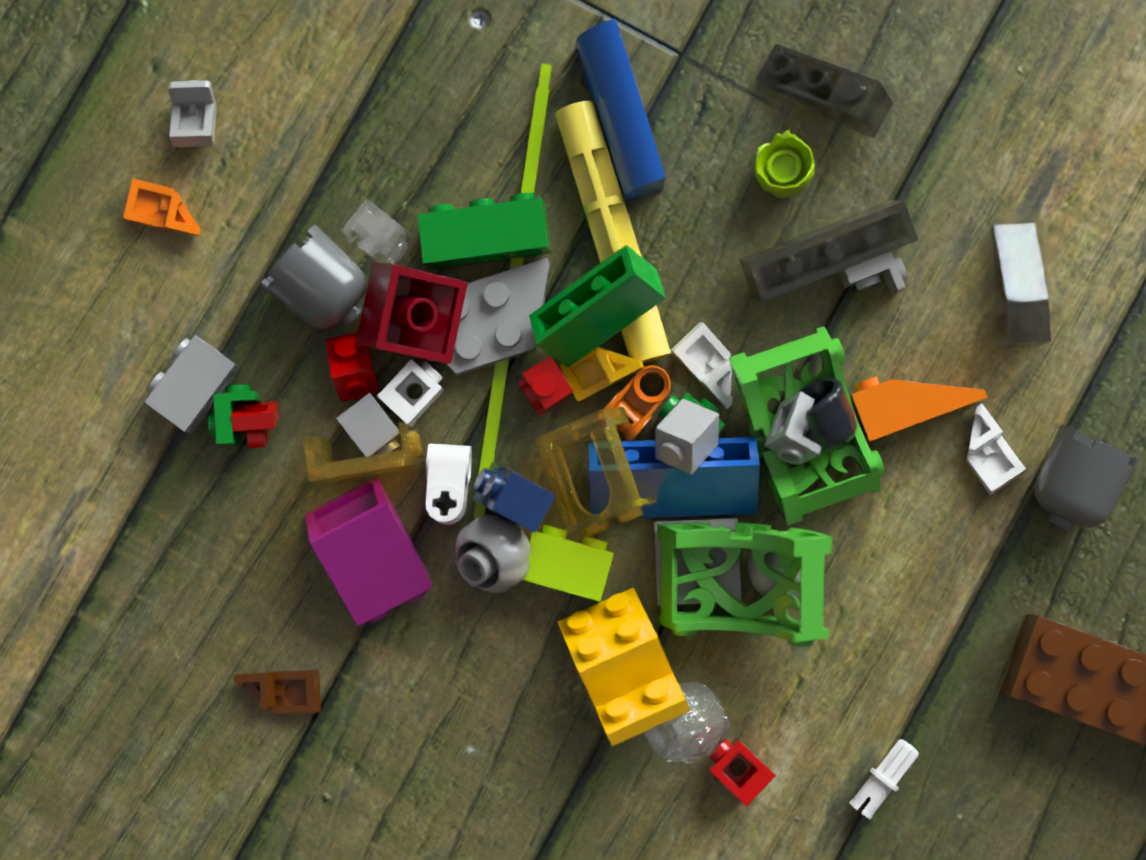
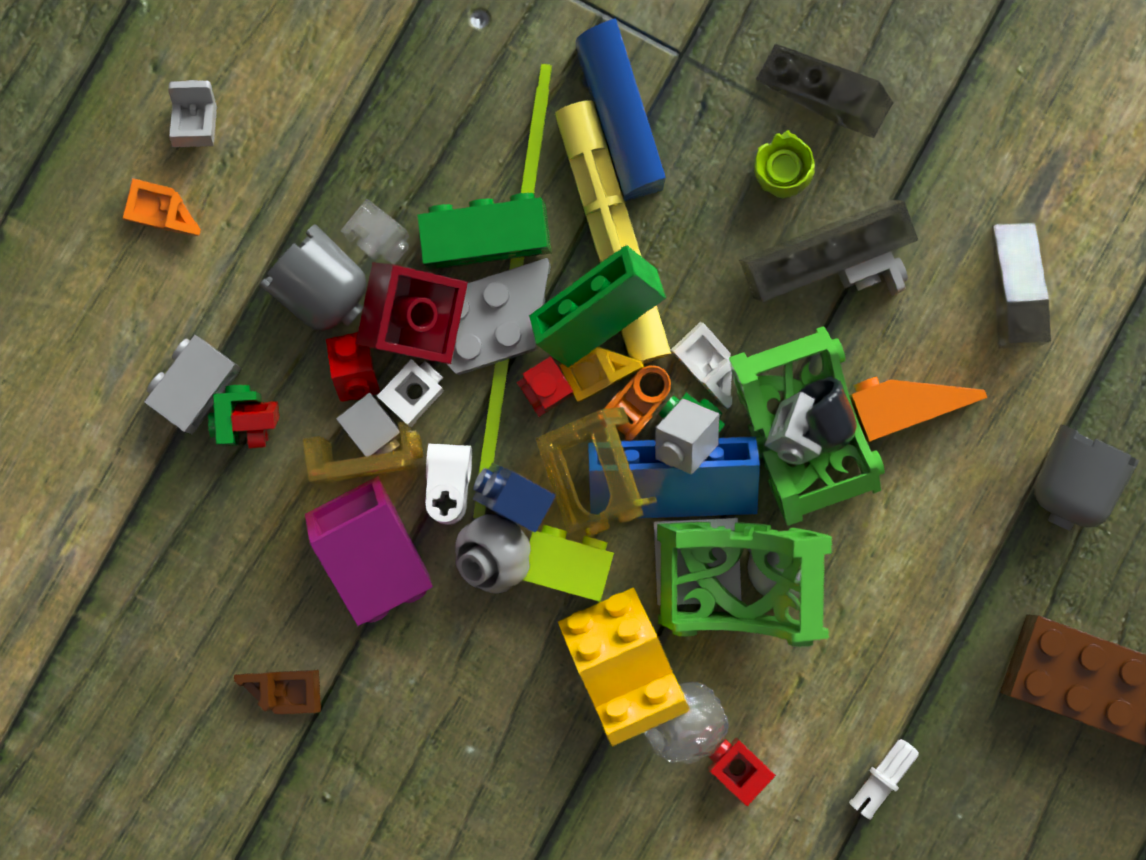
white slope [966,403,1026,496] -> none

